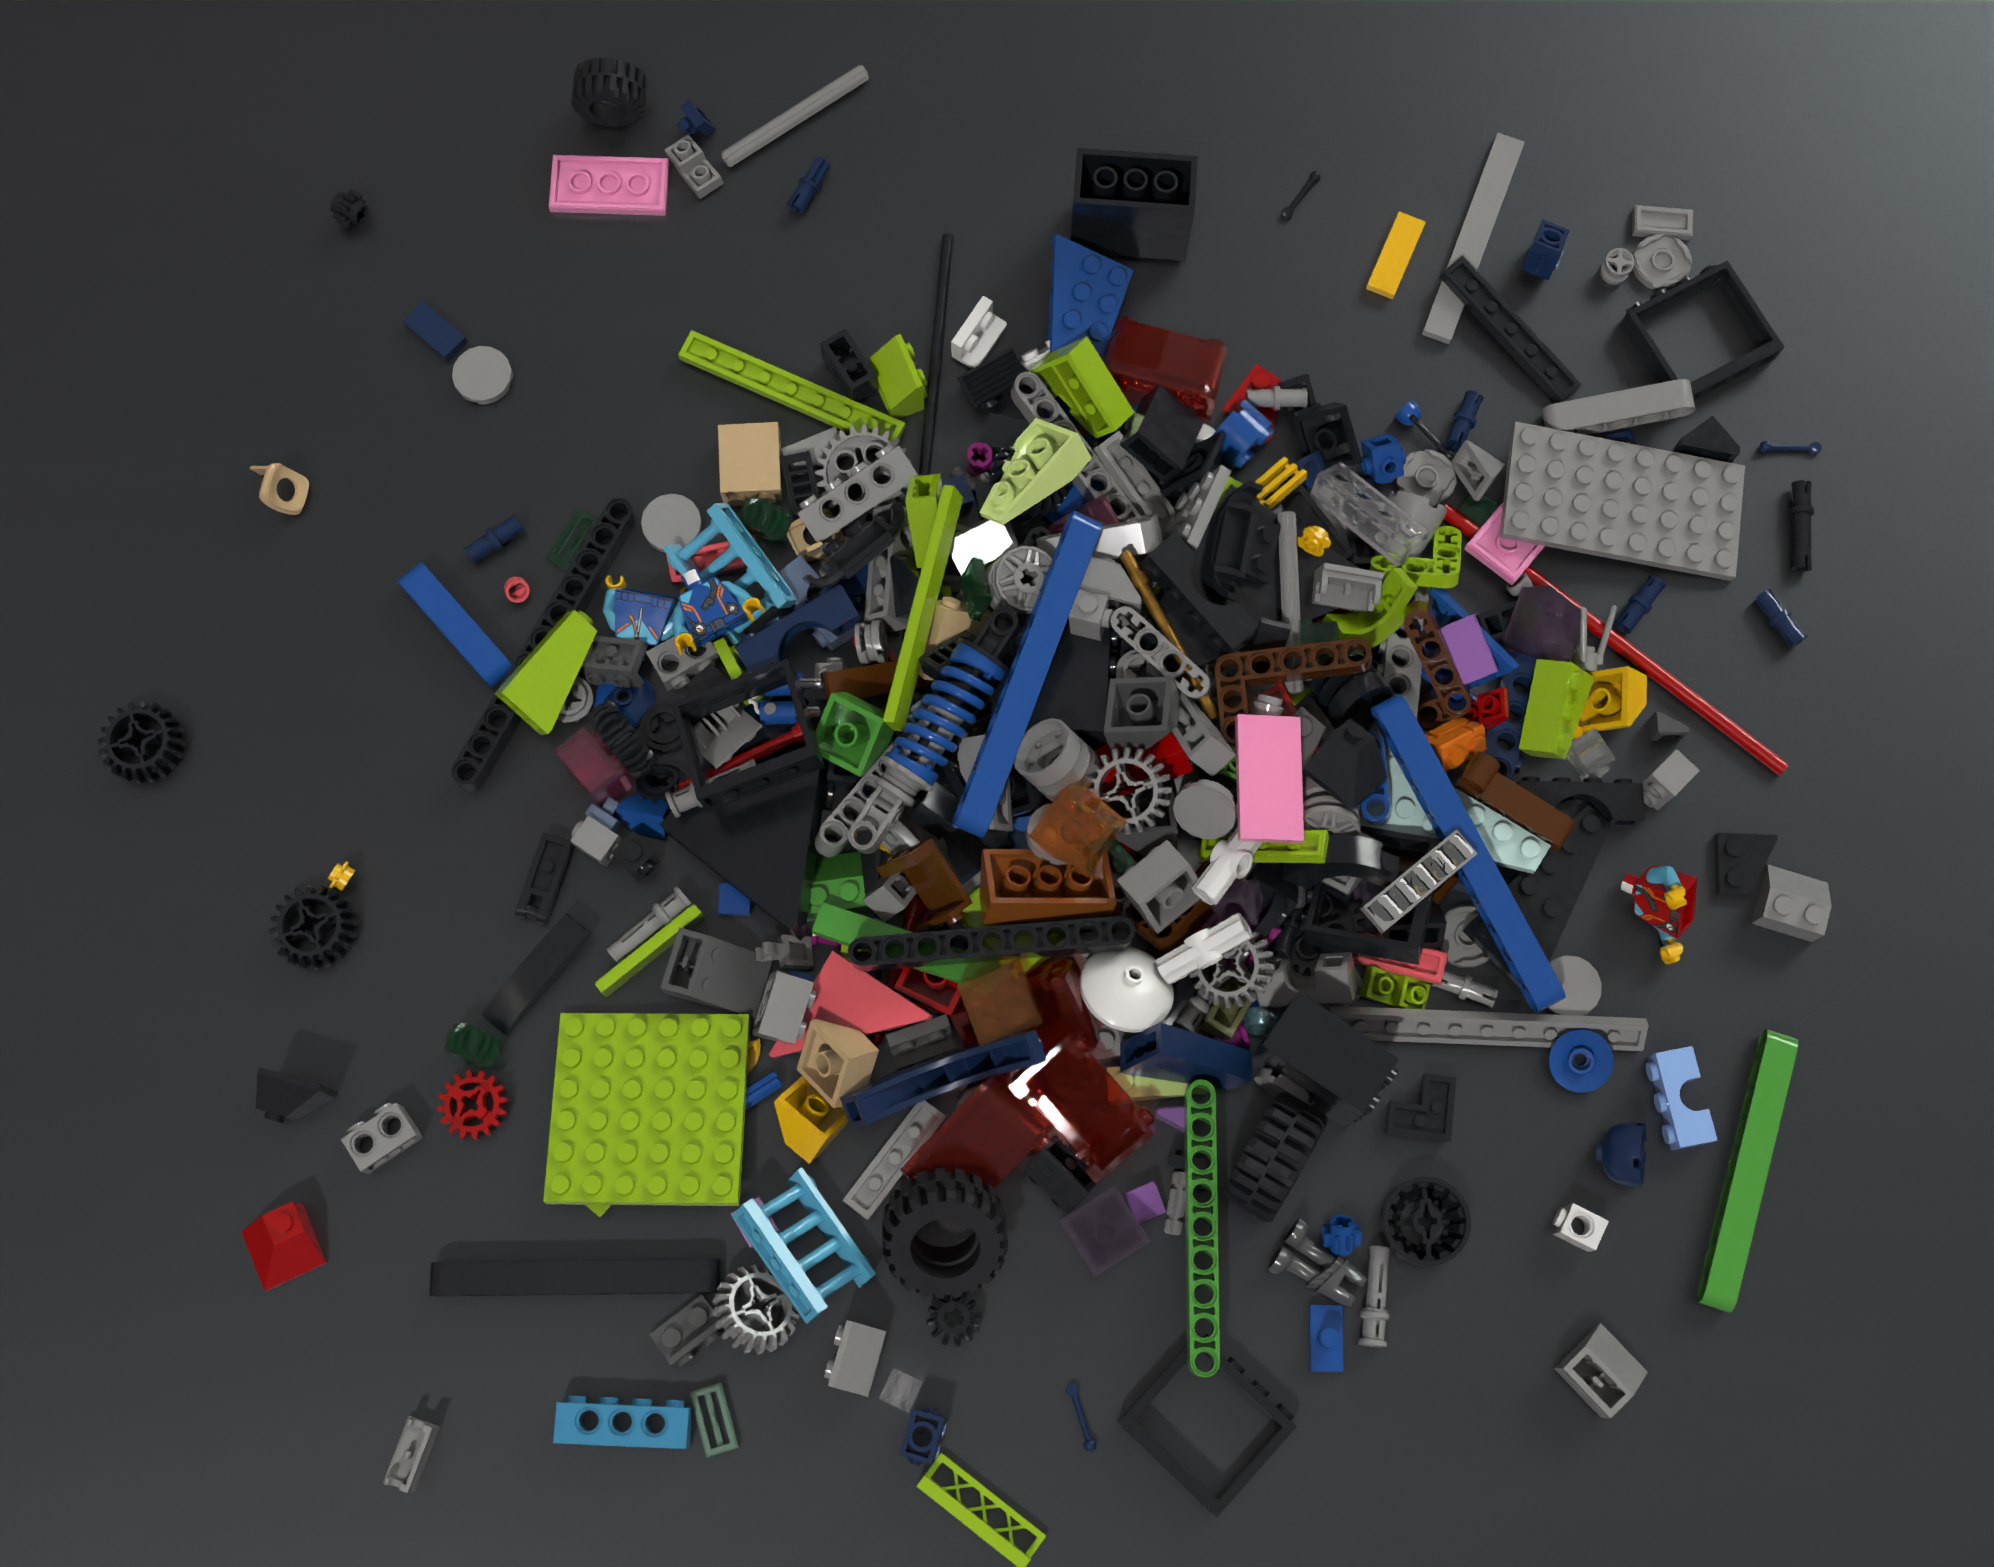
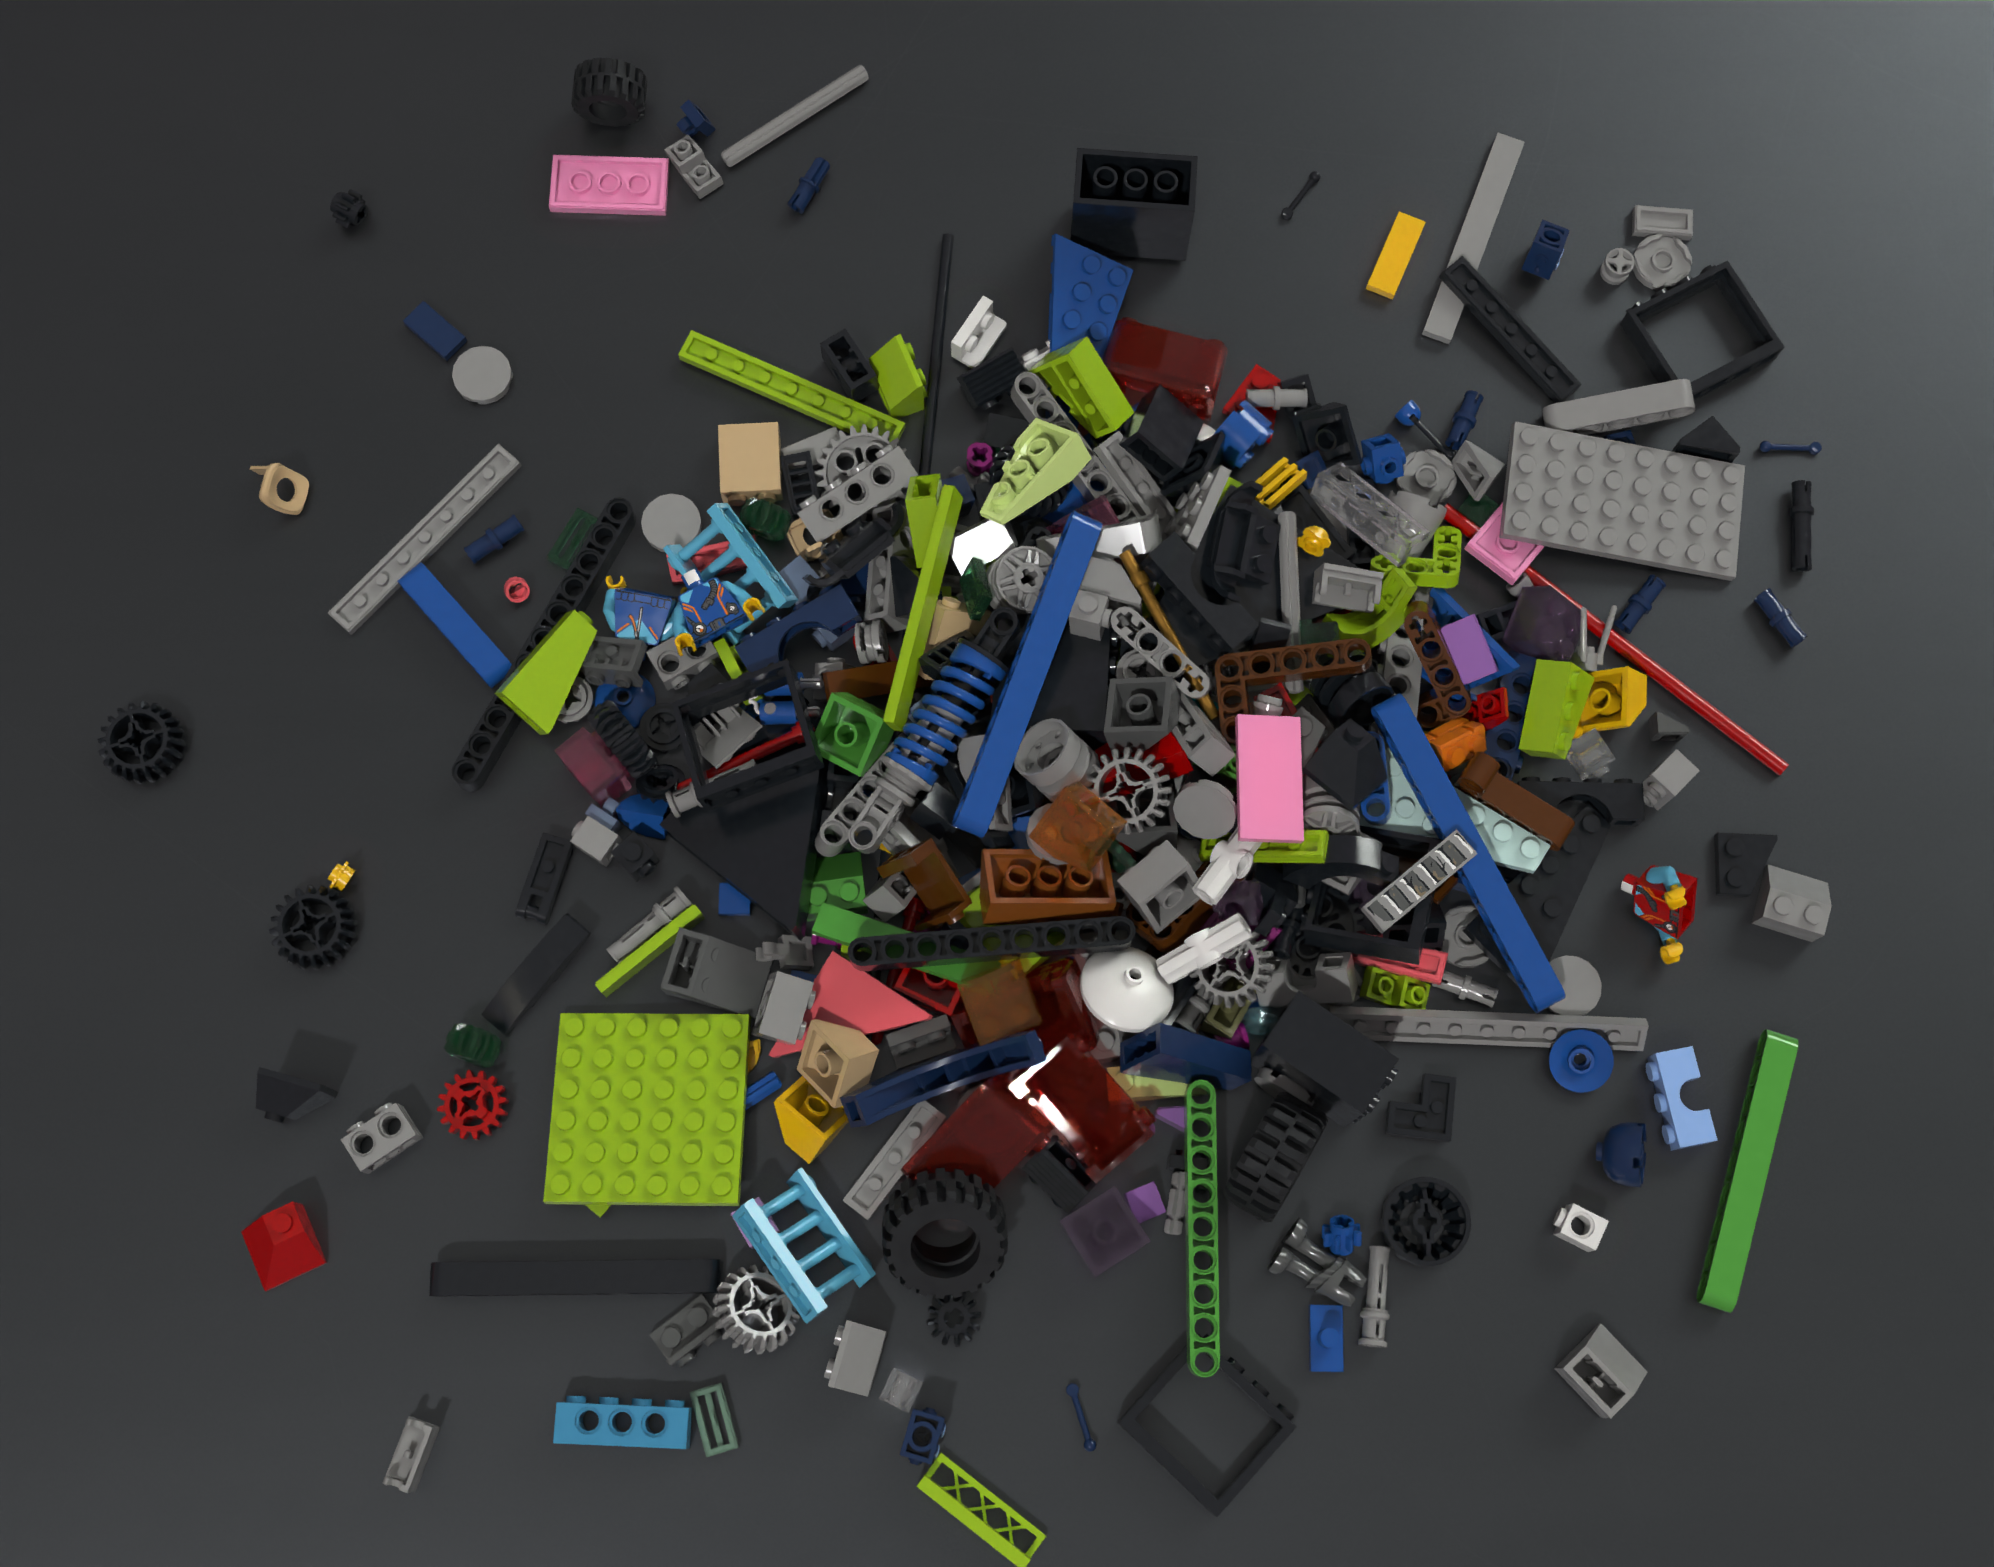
none -> light grey tile [328,443,522,635]

